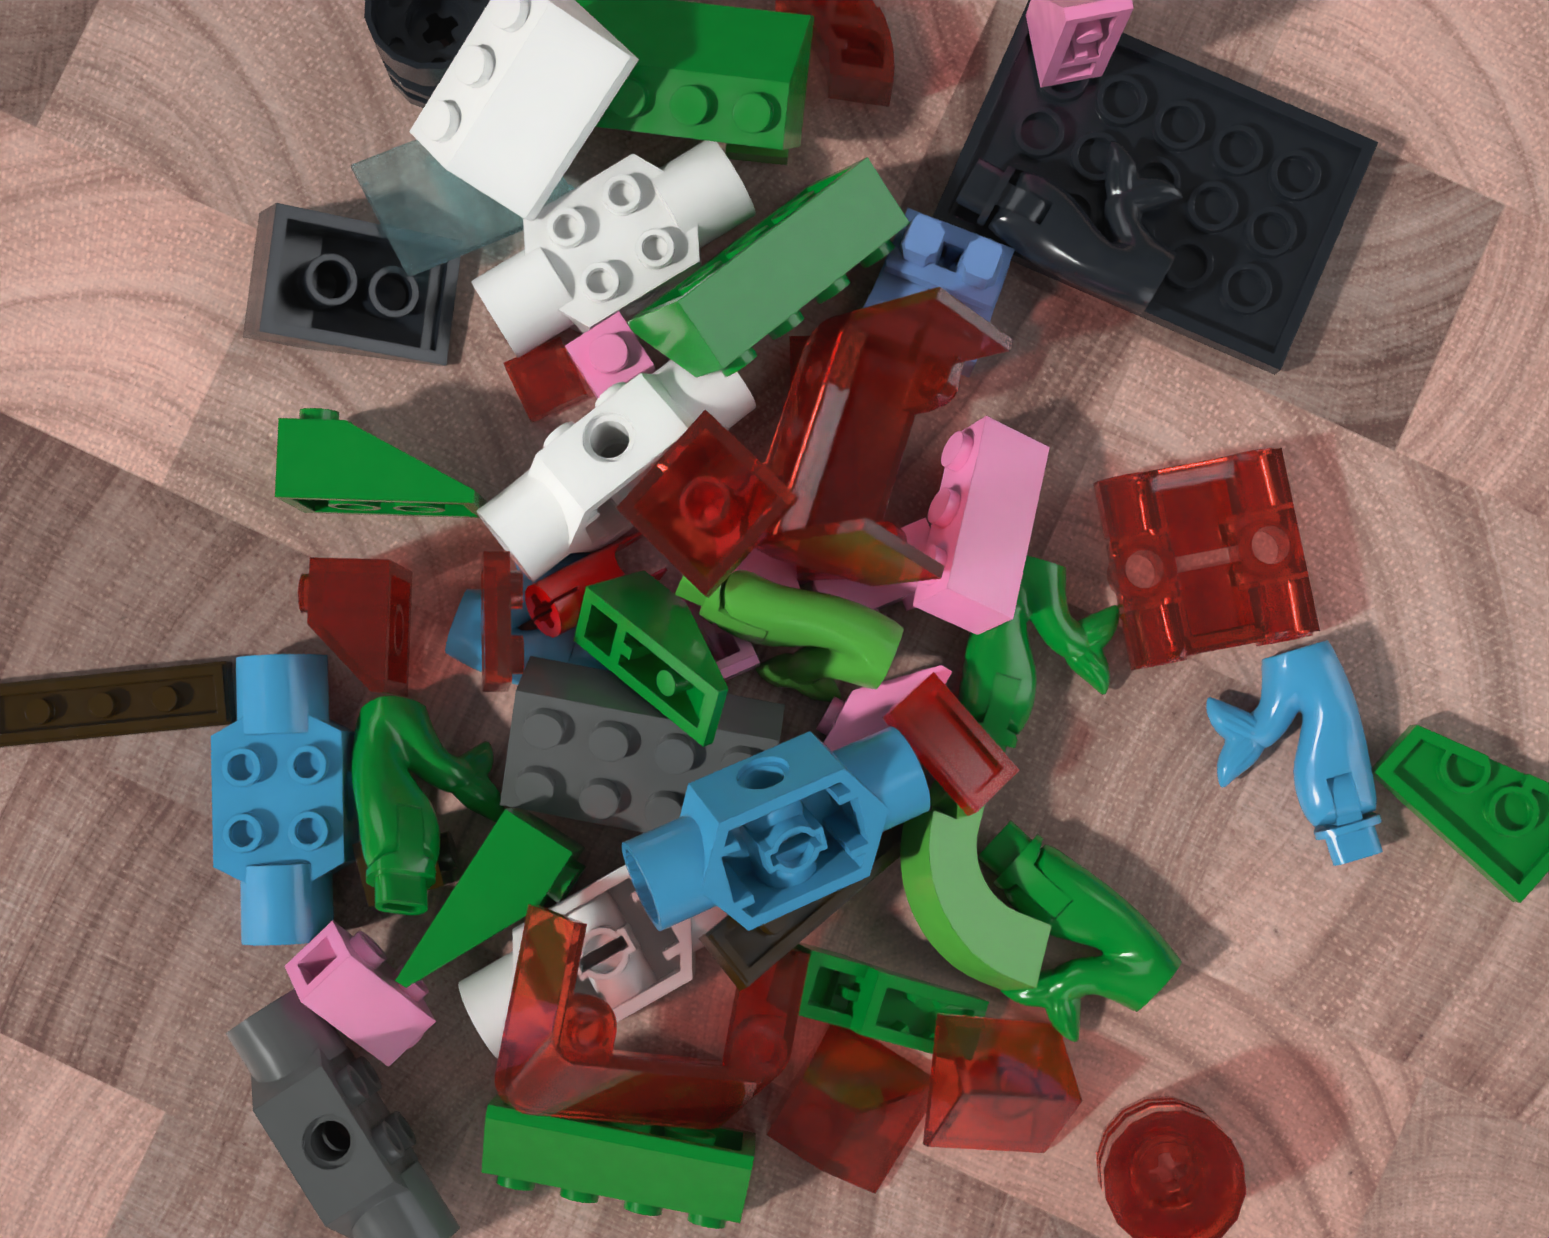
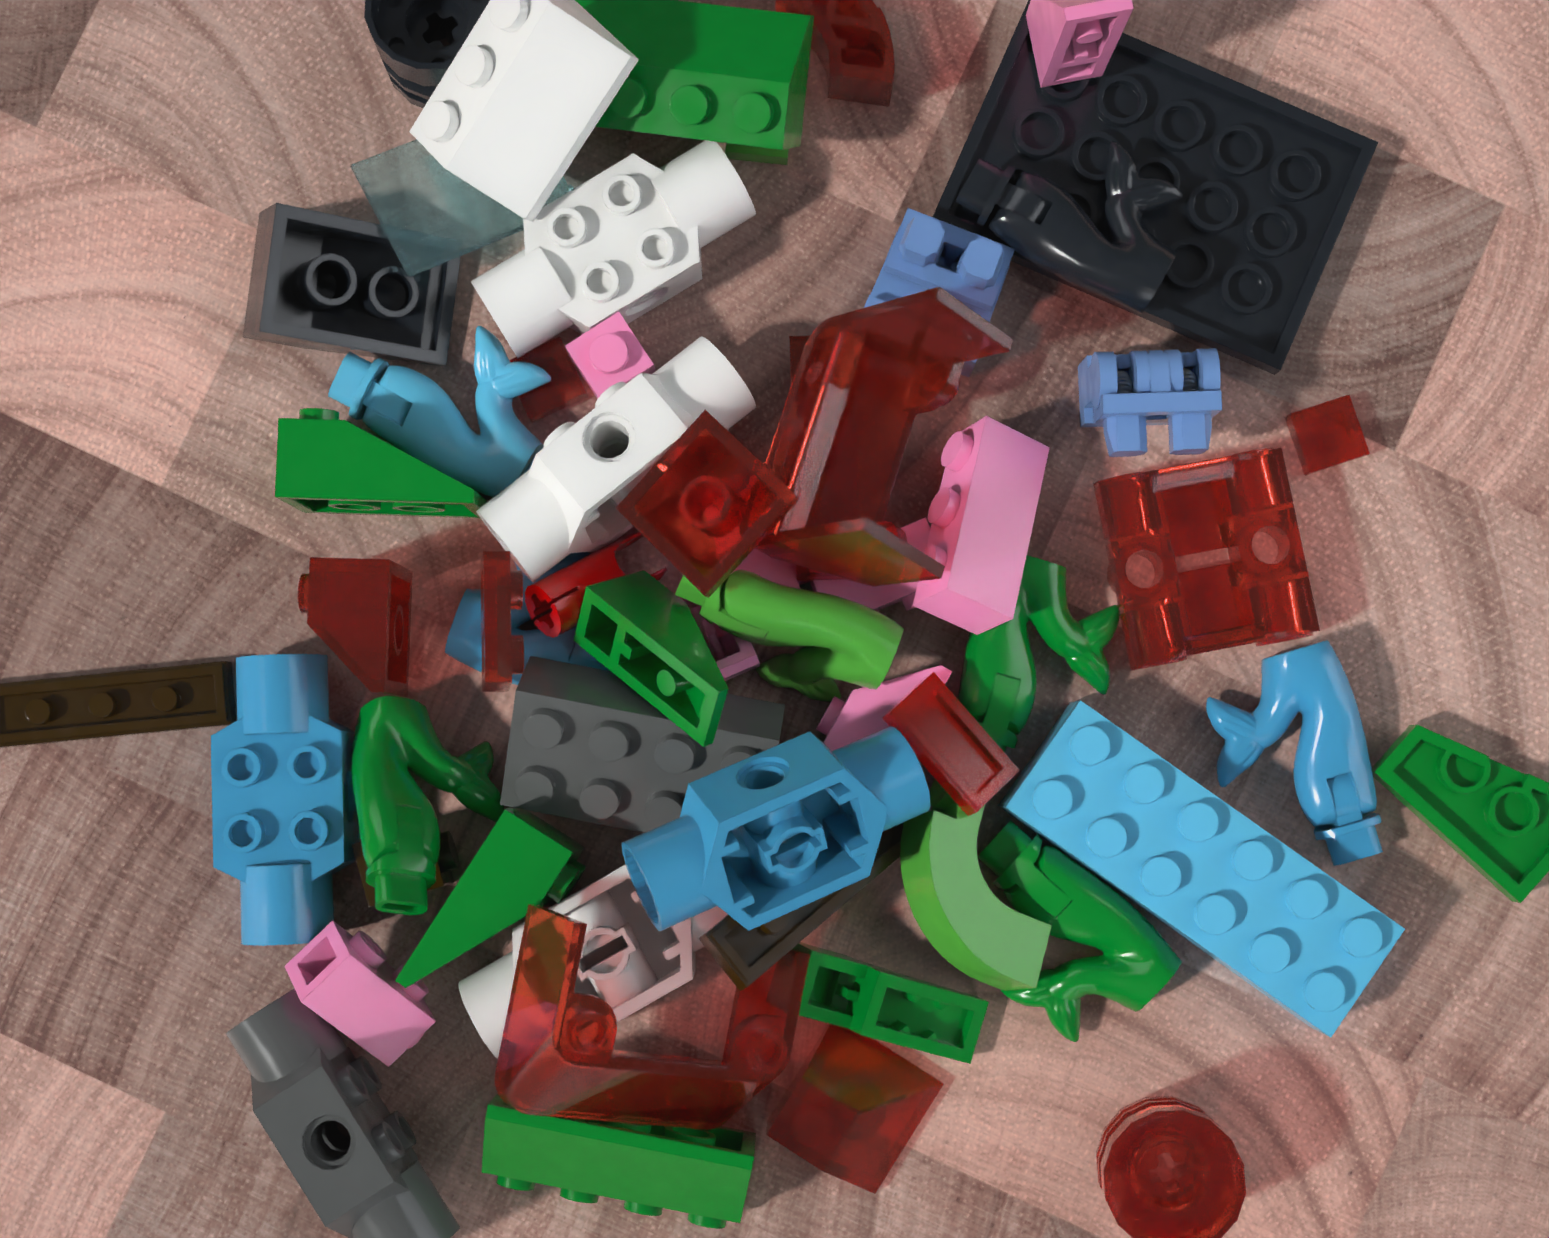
green slope [627,157,910,378] -> none
clear red slope [923,1013,1083,1153] -> none
none -> medium azure piece [328,326,551,497]
none -> medium azure brick [998,700,1405,1037]
none -> medium blue hips [1078,348,1222,457]
none -> clear red tile [1285,395,1370,476]

